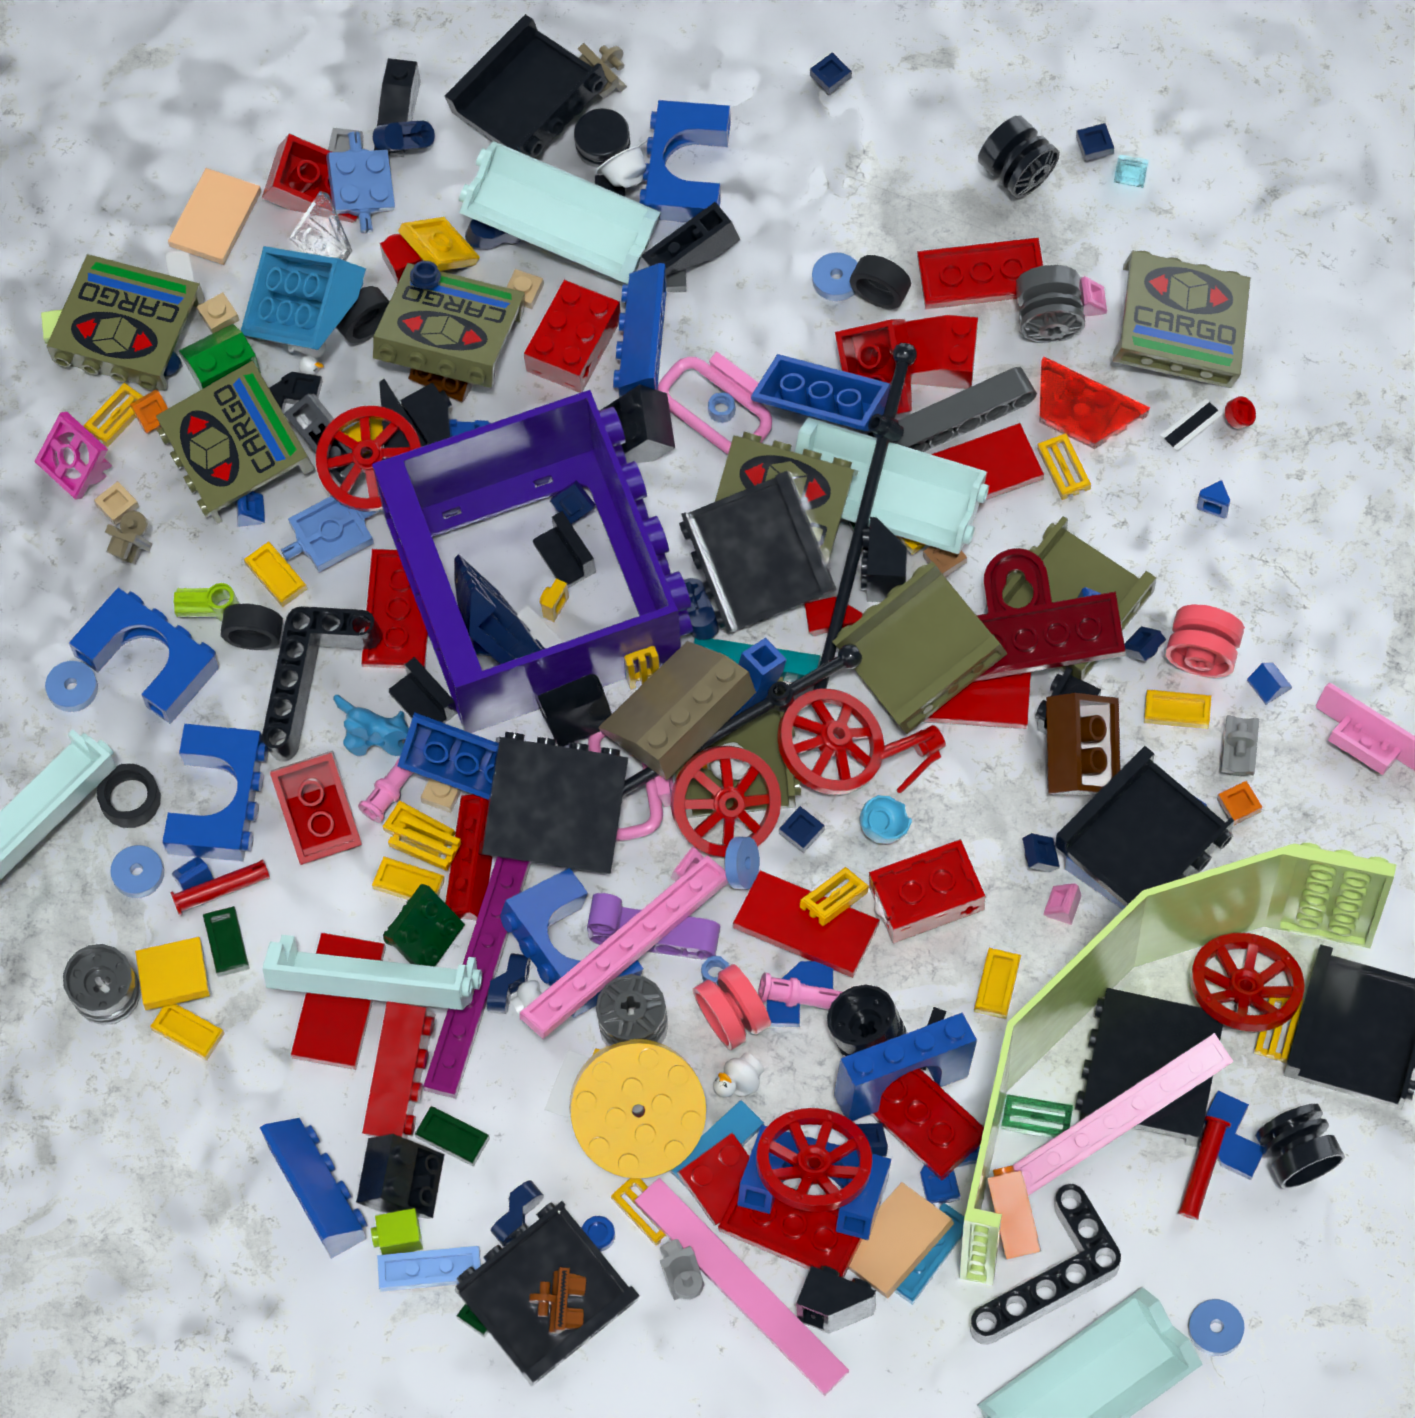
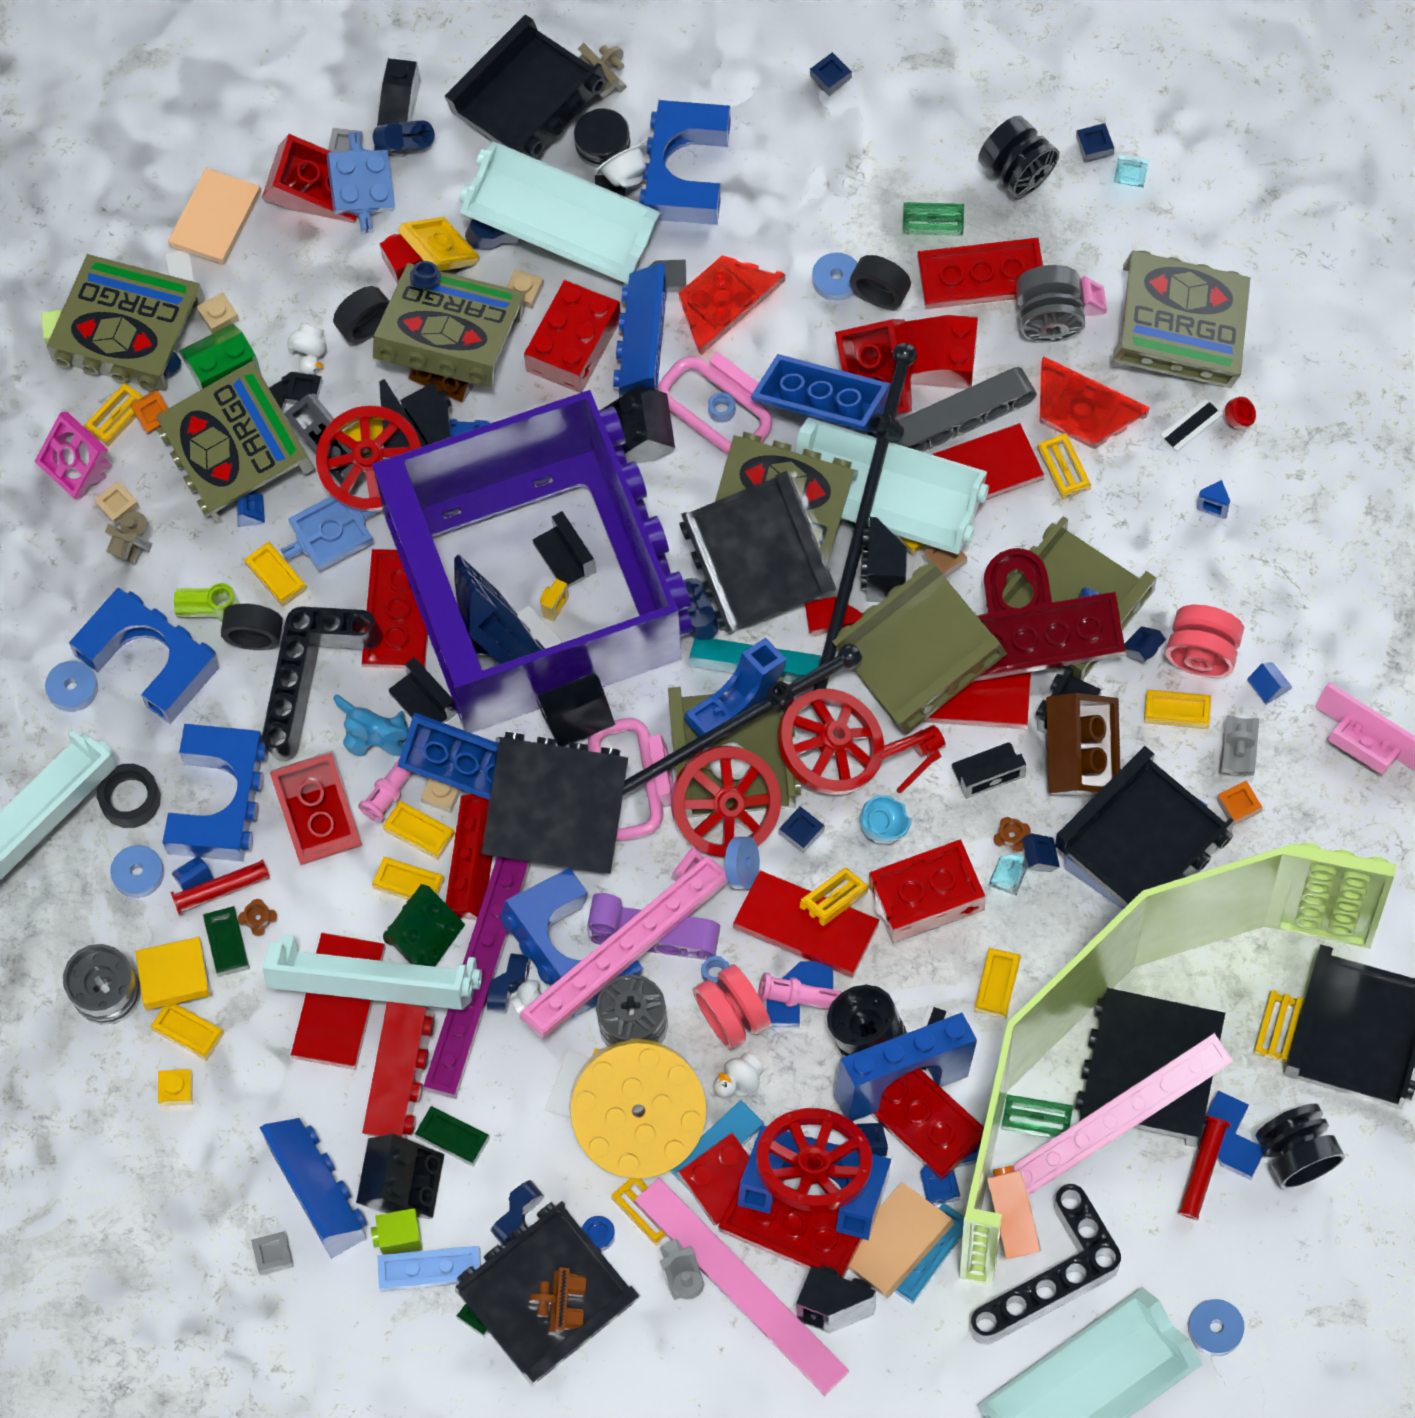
dark azure slope [241,246,366,350] -> none
clear wing [289,191,353,261] -> none
yellow tile [388,815,461,871] -> none
dark blue plate [550,480,596,524] -> none
dark tan slope [599,641,756,780] -> none
yellow tile [624,646,659,690] -> none
black slope [641,202,740,276] -> none
bright pink slope [1044,883,1081,925] -> none
red wheel [1190,933,1305,1032] -> none
none -> yellow plate [158,1069,193,1106]
none -> dark orange plate [238,899,277,936]
none -> light grey plate [251,1231,293,1275]
none -> clear red wing [678,255,786,355]
none -> clear green tile [903,202,964,236]
none -> black panel [952,742,1026,799]
none -> clear light blue slope [989,854,1028,896]
none -> dark orange plate [993,817,1031,853]

